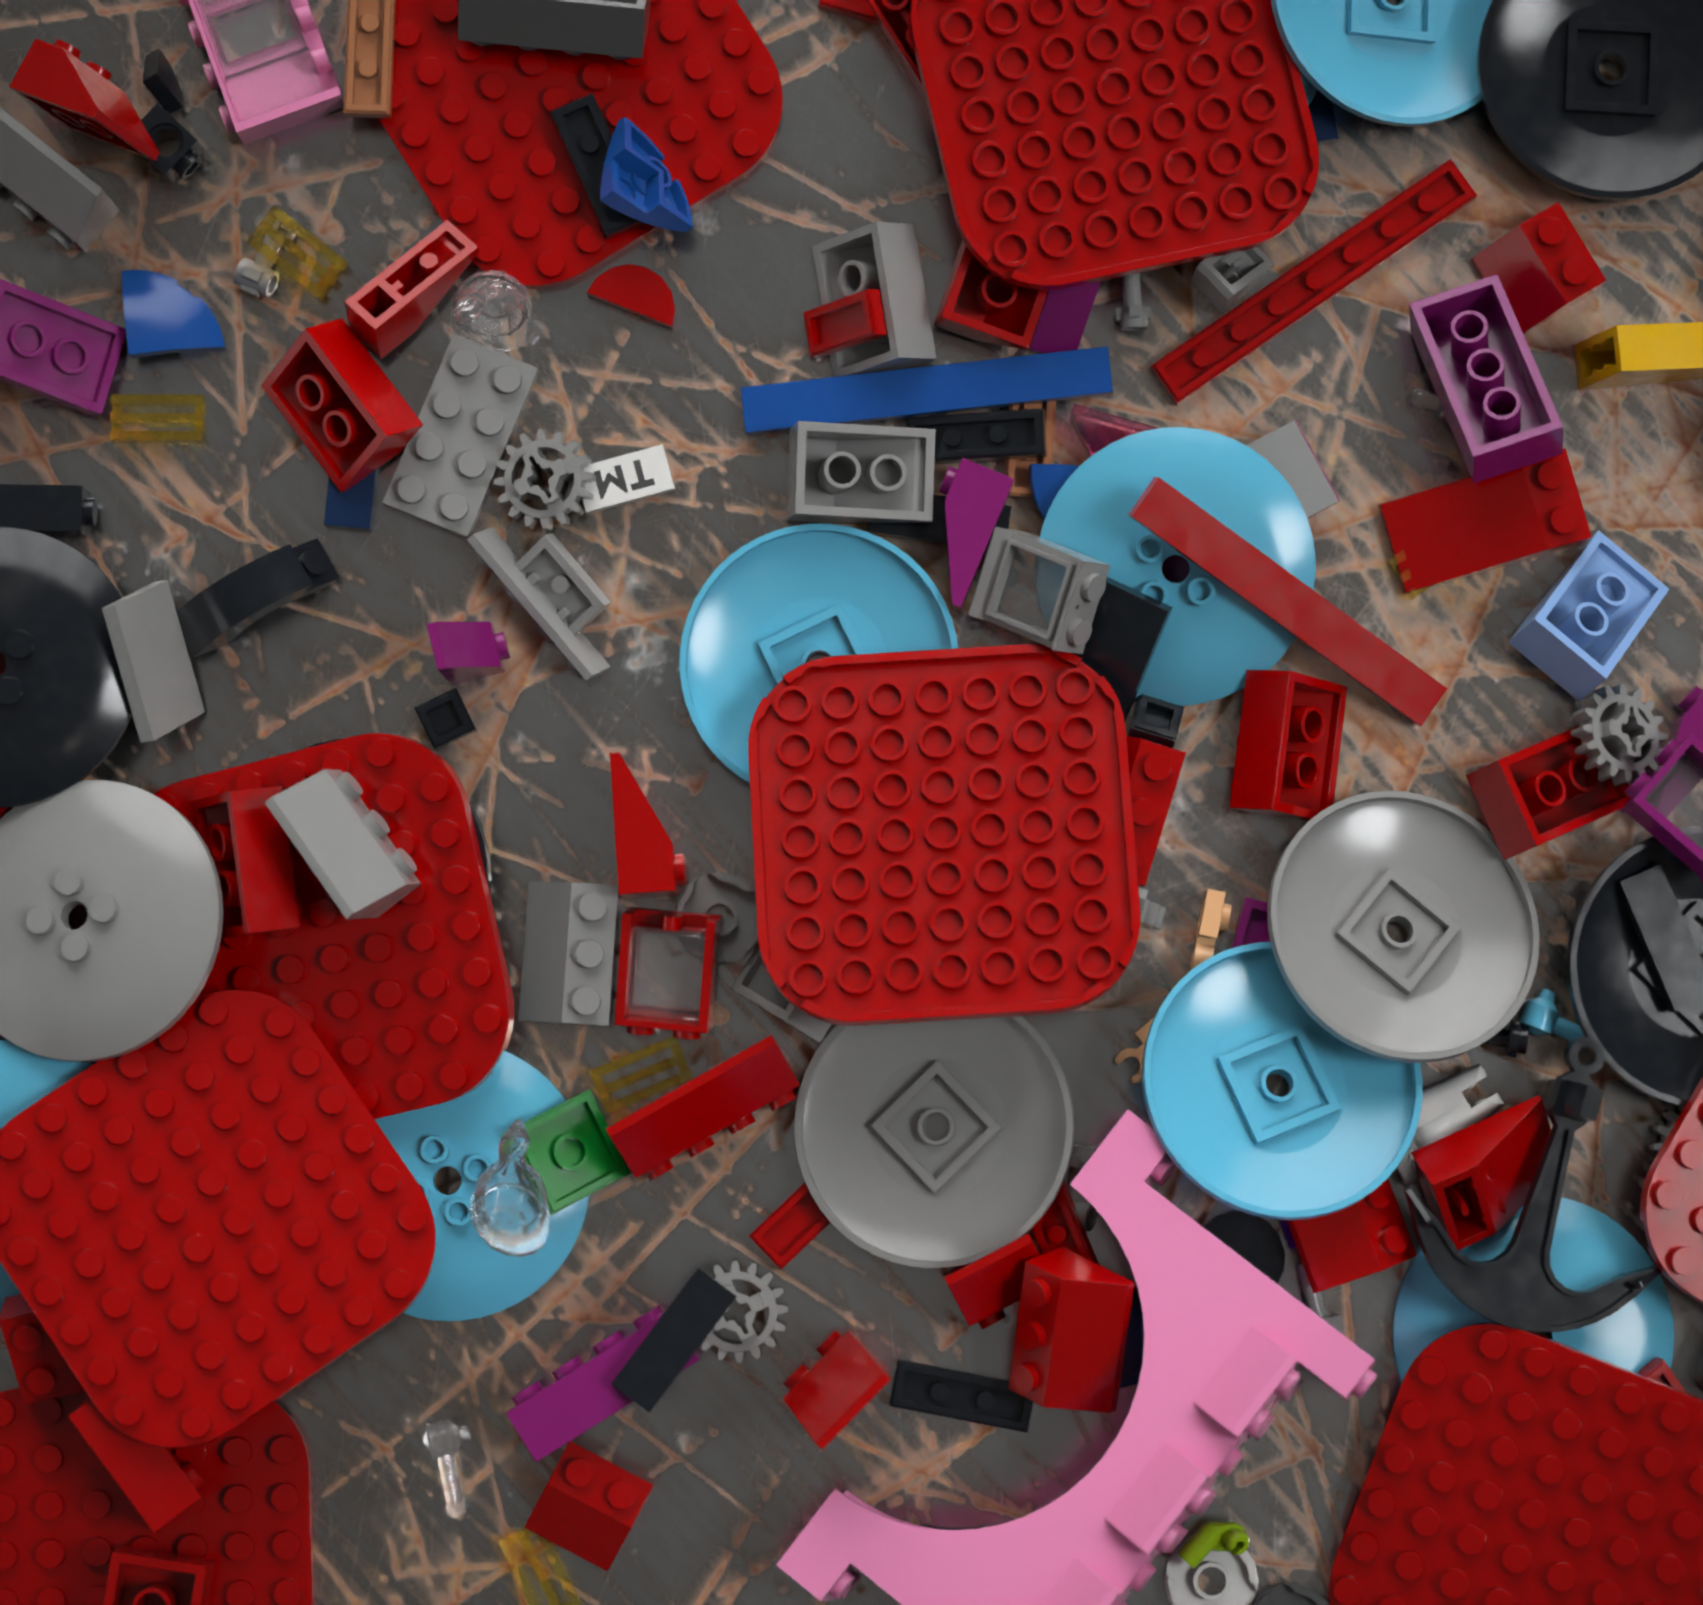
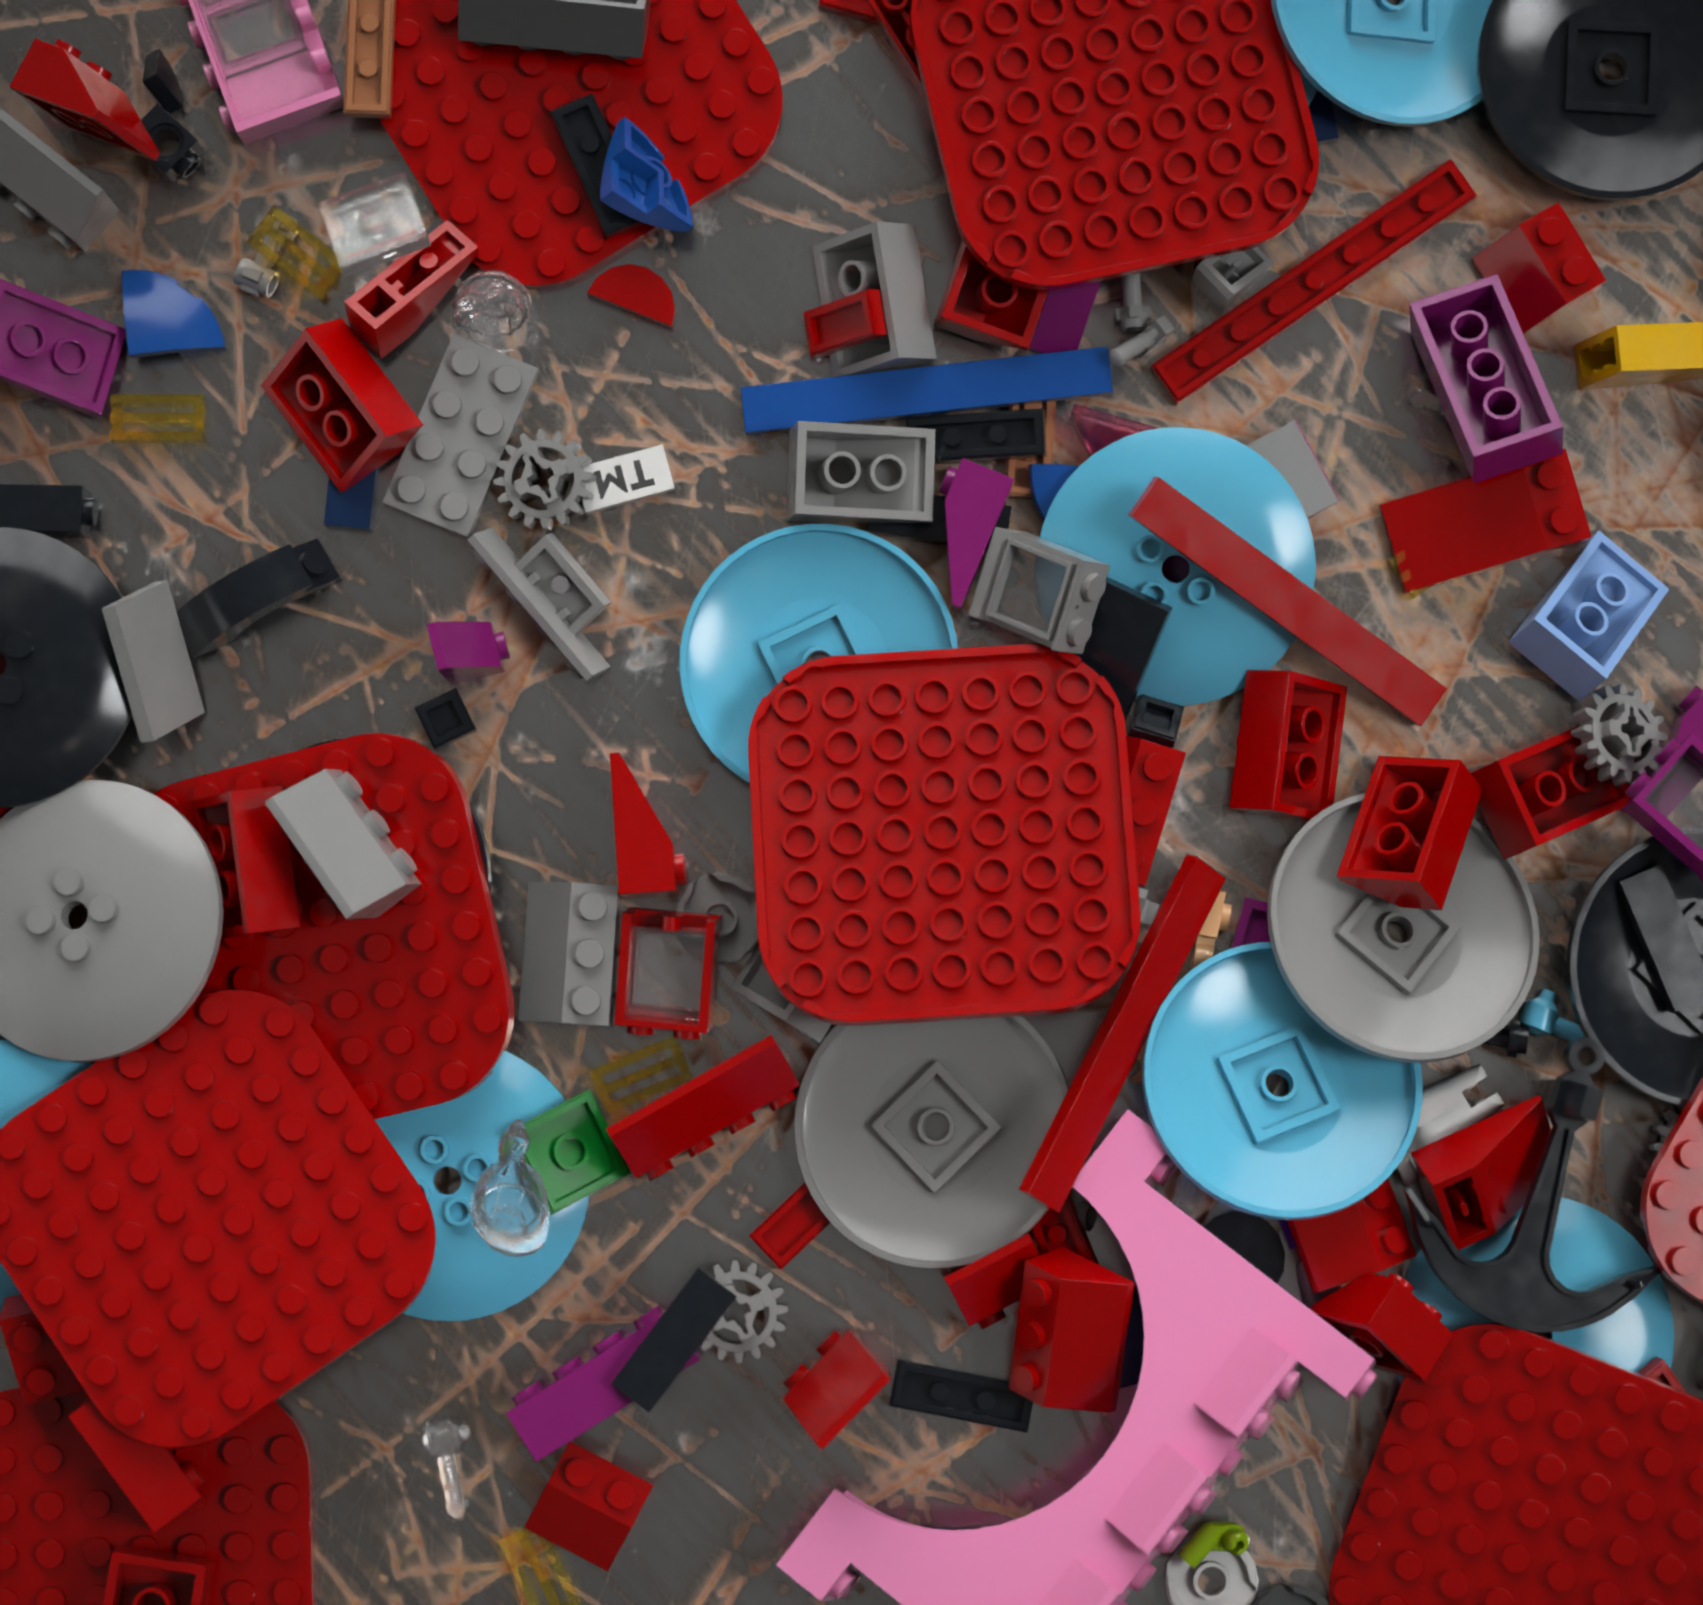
none -> clear tile [319,171,432,277]
none -> red tile [1018,854,1226,1213]
none -> light grey bar [1109,315,1177,366]
none -> red slope [1310,1272,1454,1381]
none -> red slope [1336,756,1483,910]

